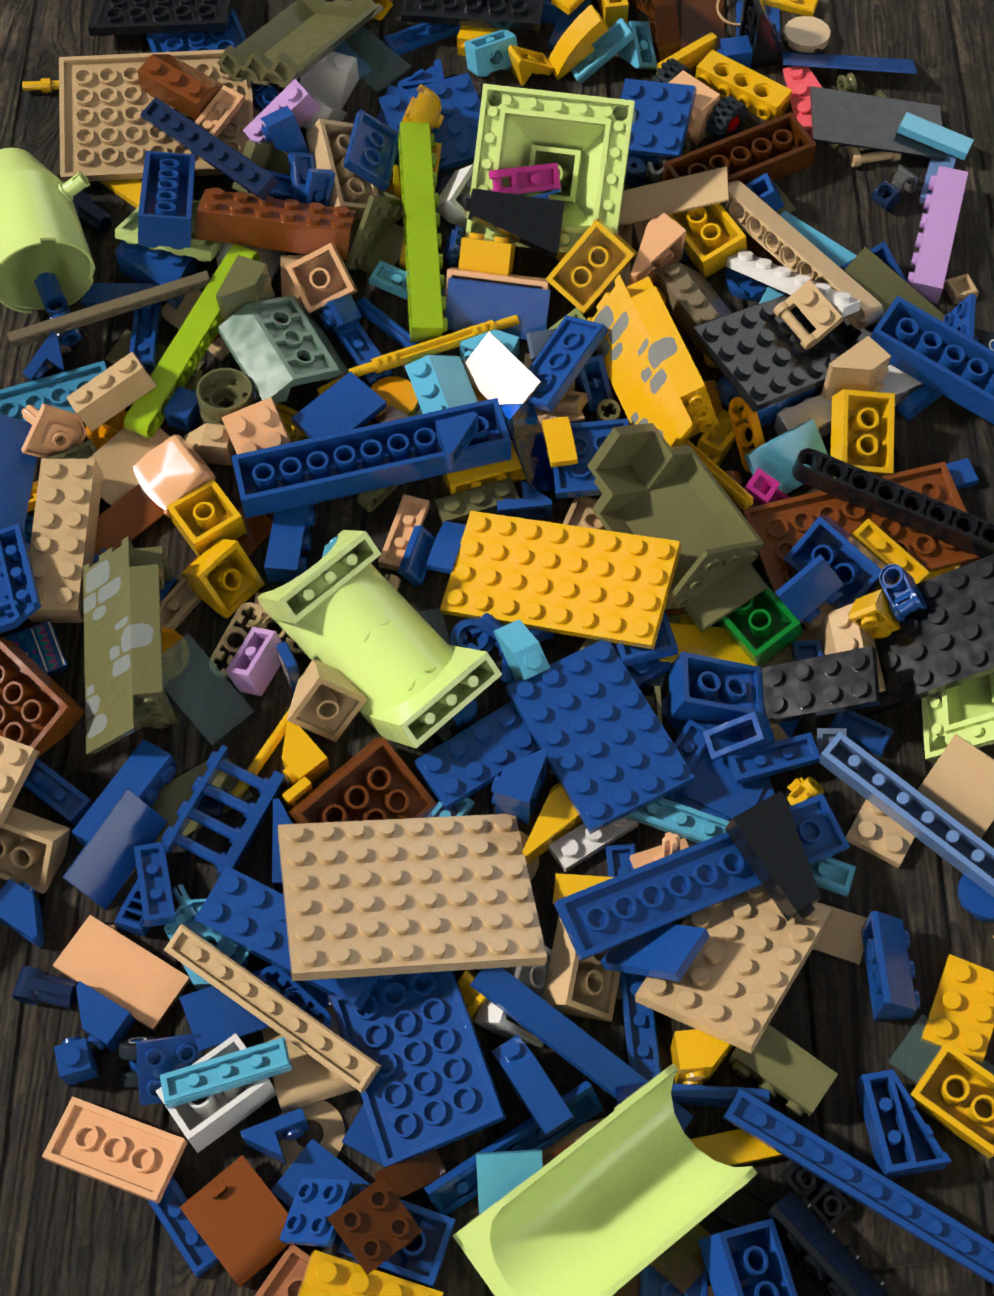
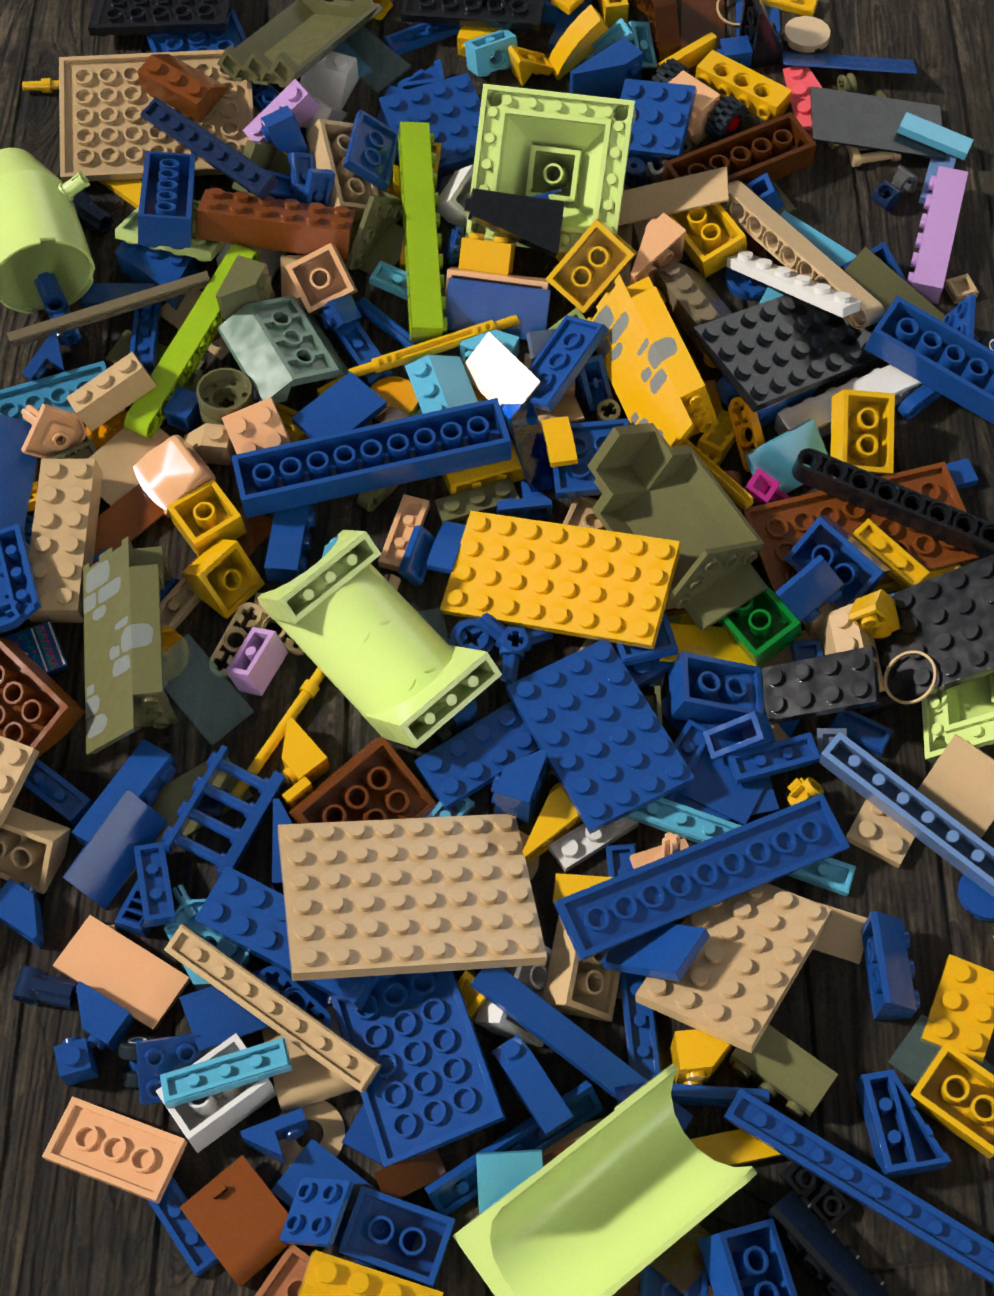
light nougat plate [194,85,245,138] -> none
blue tile [276,641,300,694] -> none
tan slope [287,659,368,742] -> none
reddish brown hinge [327,1176,422,1275] -> none
yellow cylinder [402,84,444,132] -> none
blue slope [435,412,479,470] -> none
dark pink plate [488,163,561,194] -> none
medium azure slope [493,619,550,681] -> none
tan tile [554,390,588,415] -> none
black slope [725,791,821,921] -> none
tan plate [773,279,844,350] -> none
tan slope [821,336,891,399] -> none
blue piece [879,564,927,622] -> none
none -> blue slope [569,37,643,99]
none -> tan piece [884,650,937,705]

